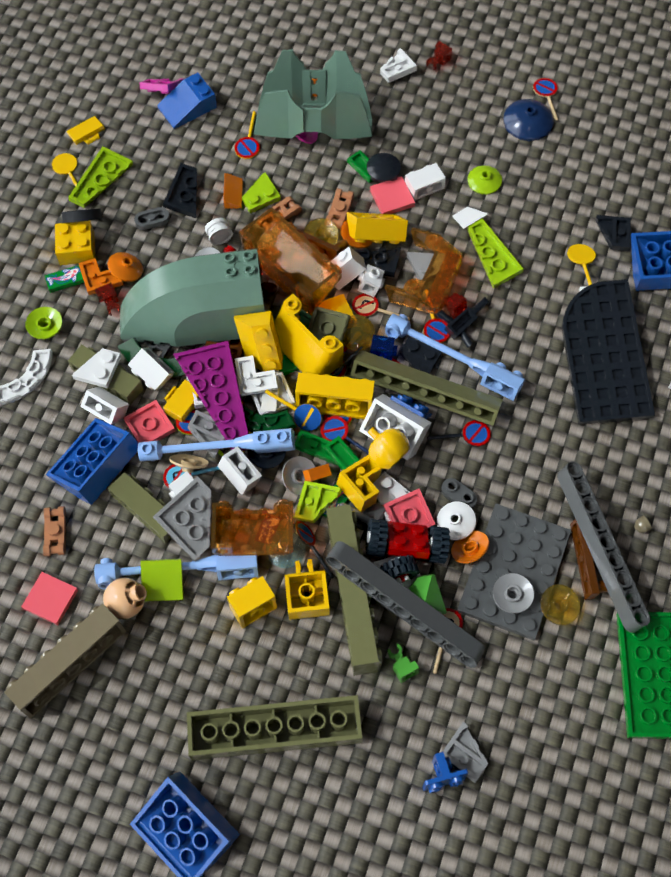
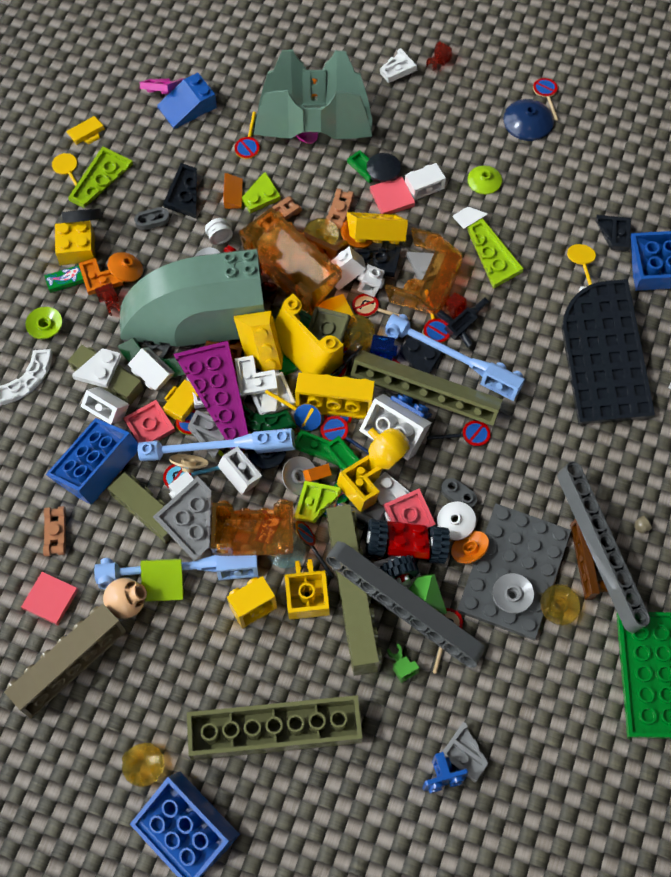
none -> clear yellow dish [122,743,164,787]

